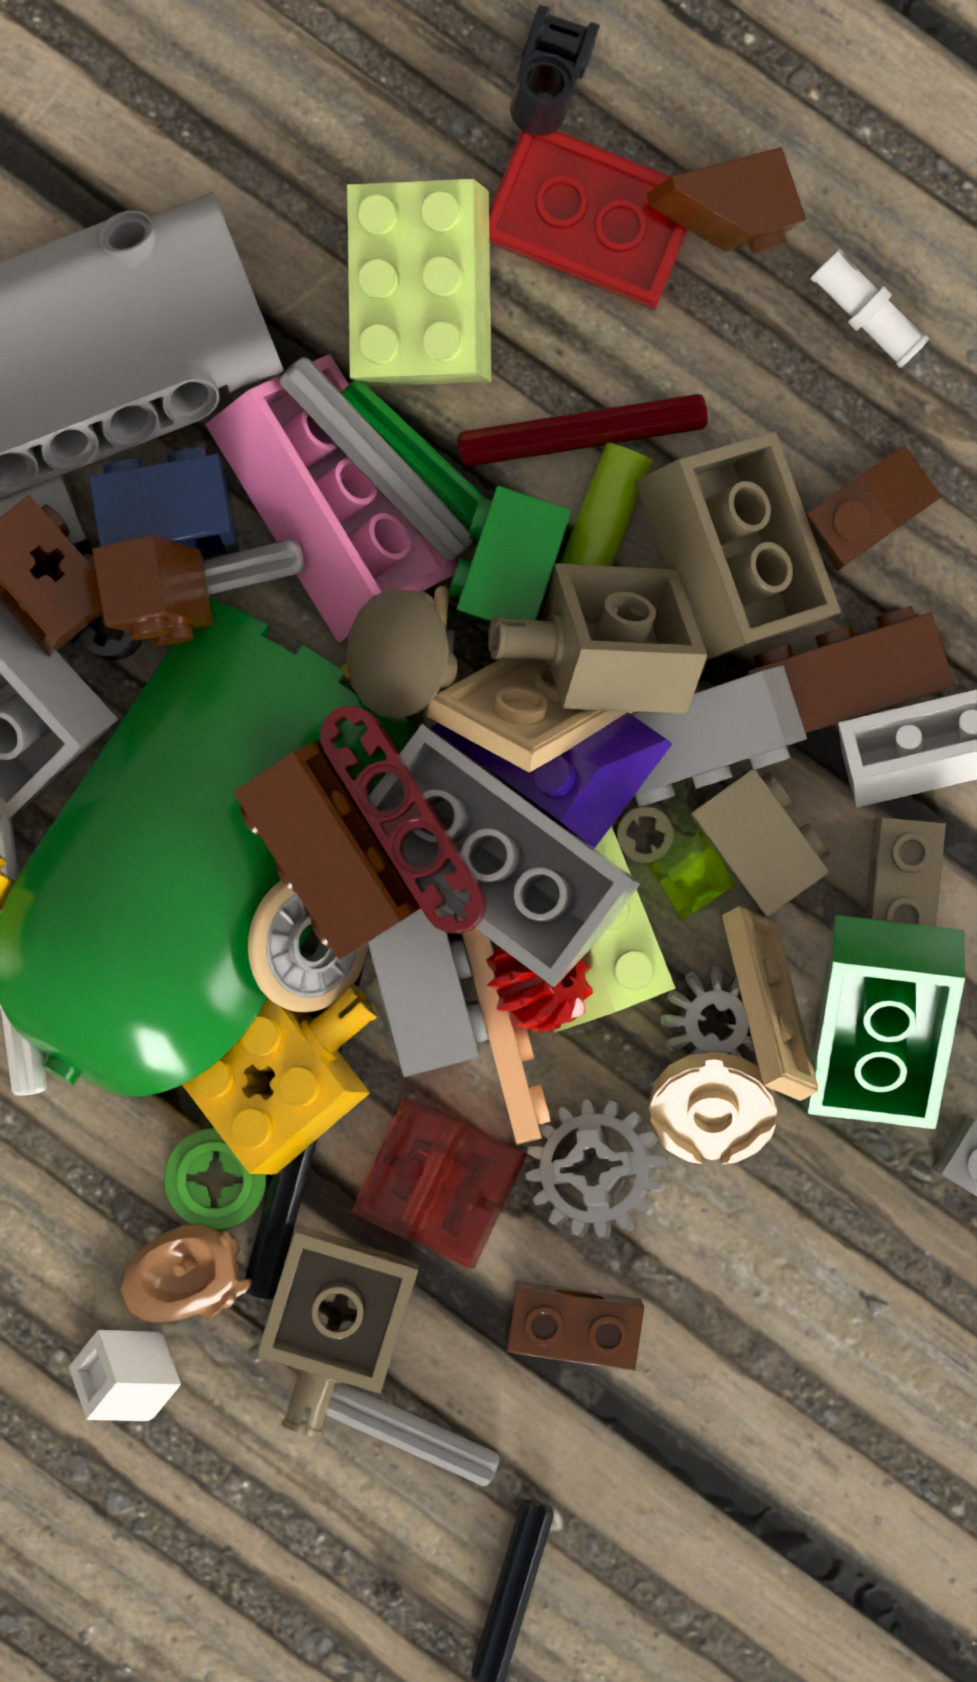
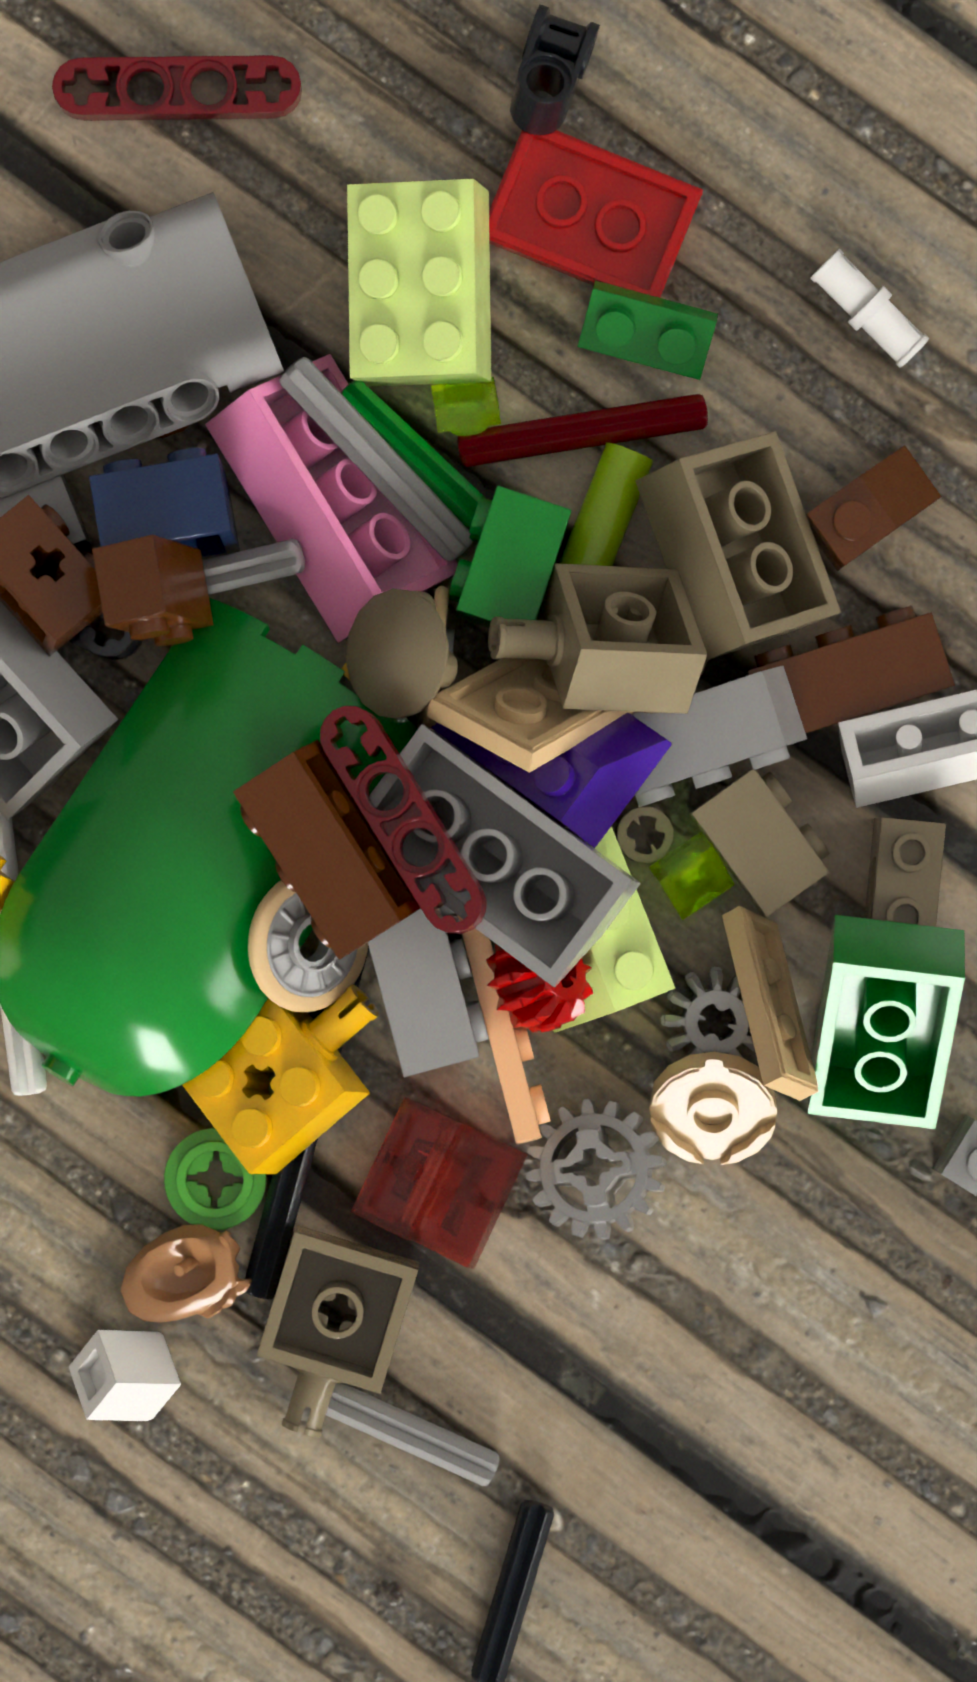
reddish brown brick [506,1280,644,1371] -> none
reddish brown slope [646,147,806,255] -> none
none -> dark red beam [52,55,302,121]
none -> clear neon green plate [431,377,501,436]
none -> green plate [577,280,718,380]

